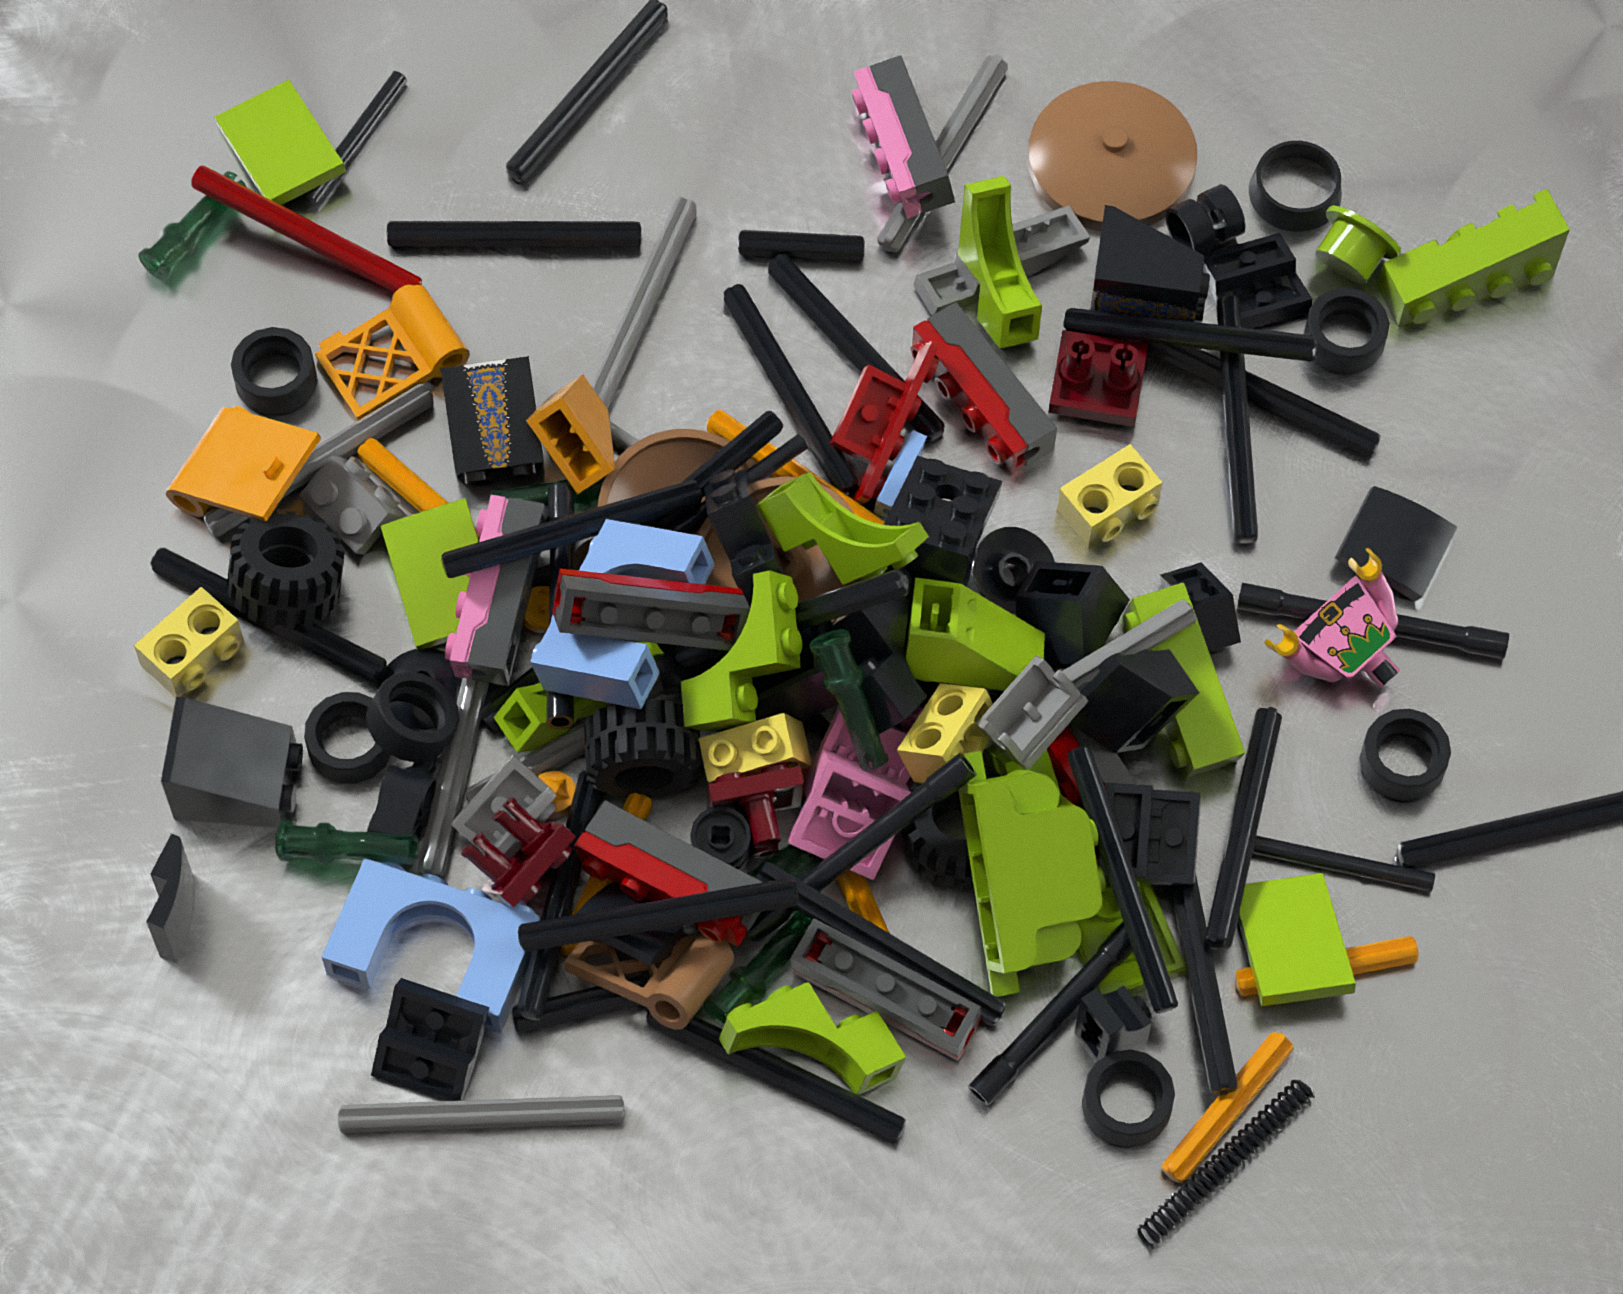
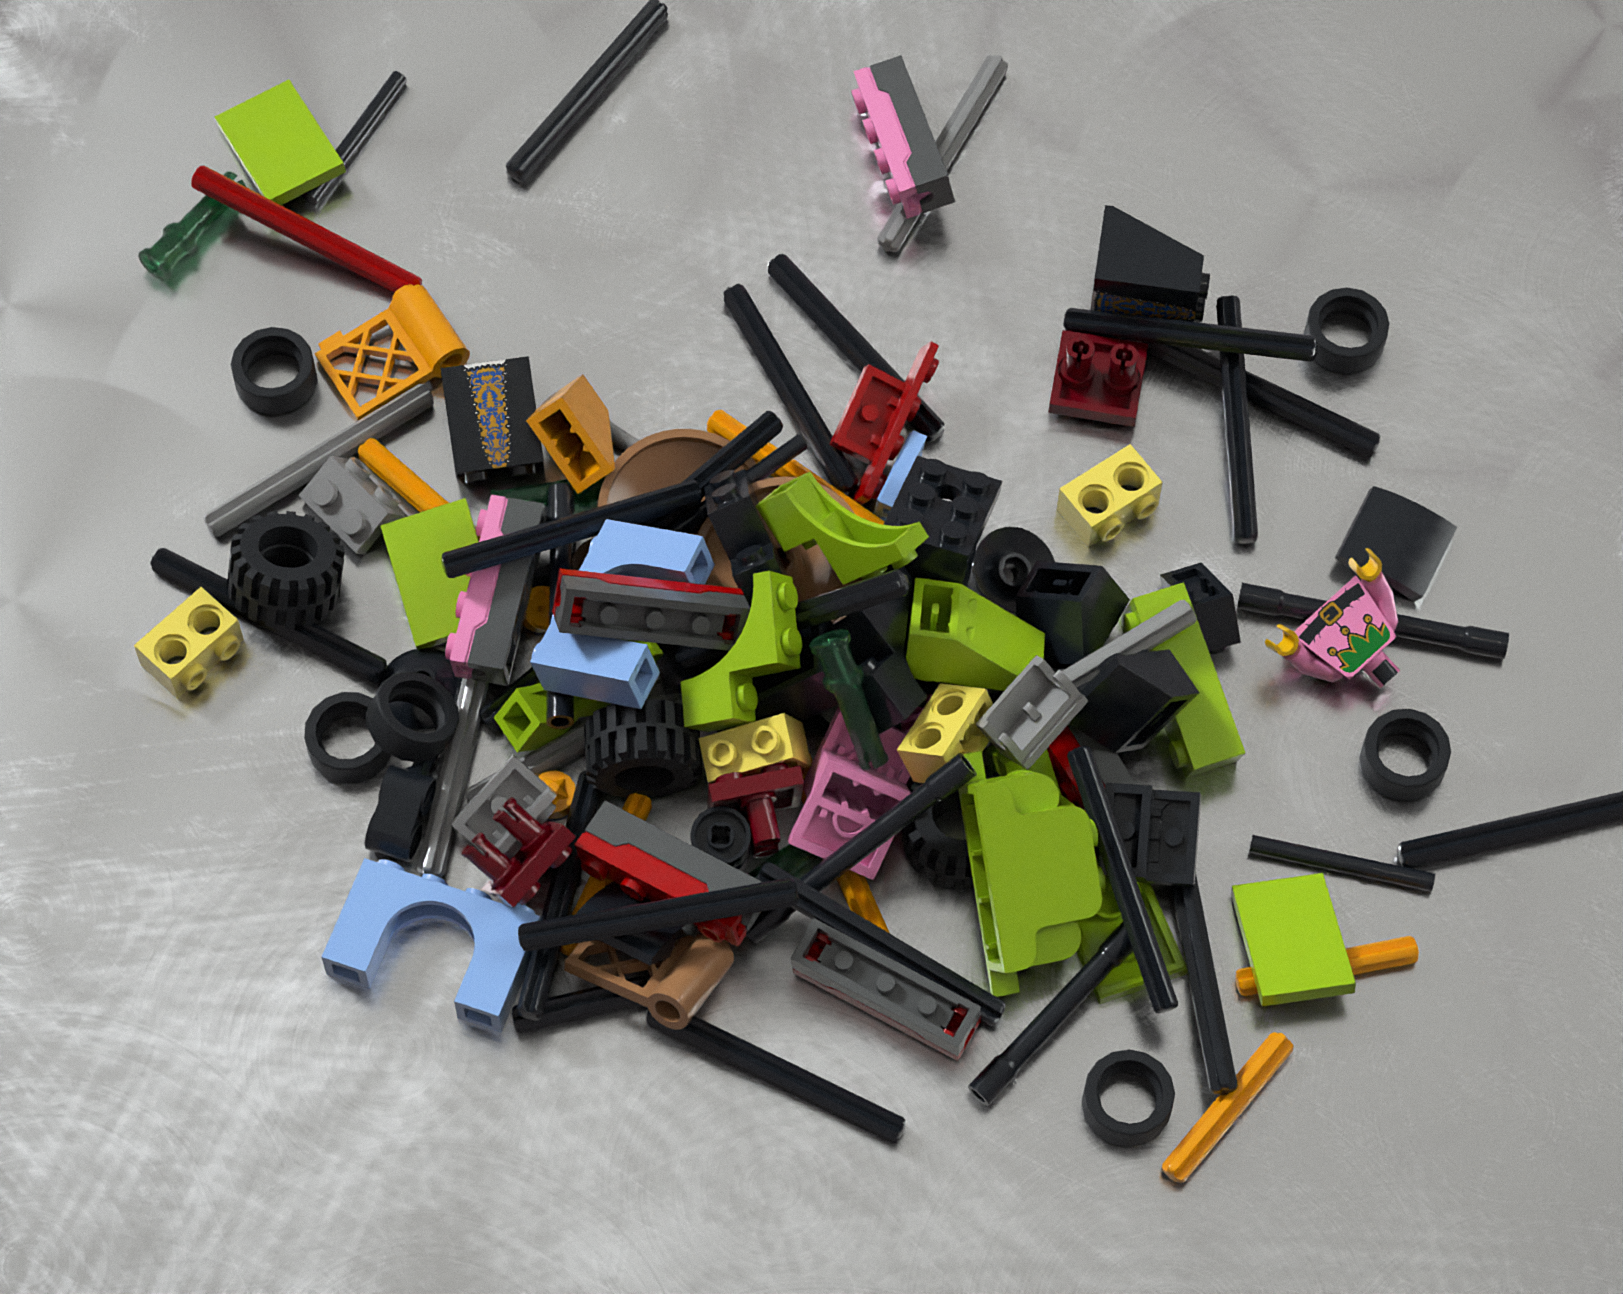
black slope [146,833,195,963] -> none
black slope [161,697,303,829] -> none
light orange door [166,406,321,522] -> none
clear green pin [275,820,419,865] -> none
light grey axle [338,1095,624,1133] -> none
black slope [371,978,490,1101] -> none
black axle [386,221,642,247] -> none
light grey axle [591,197,697,409] -> none
clear green pin [703,910,812,1027] -> none
lime arch [719,982,906,1095] -> none
black axle [738,230,865,261] -> none
piece [910,302,1057,475] -> none
light grey slope [913,205,1090,315] -> none
lime arch [958,176,1042,349] -> none
medium nougat dish [1028,81,1197,231] -> none
black arch [1074,985,1152,1062] -> none
black piece [1137,1080,1315,1250] -> none
black wheel [1165,184,1246,254] -> none
black slope [1202,233,1312,328] -> none
black axle [1205,707,1282,950] -> none
black tyre [1249,140,1342,232] -> none
lime piece [1316,205,1401,284] -> none
lime wedge [1377,189,1570,327] -> none

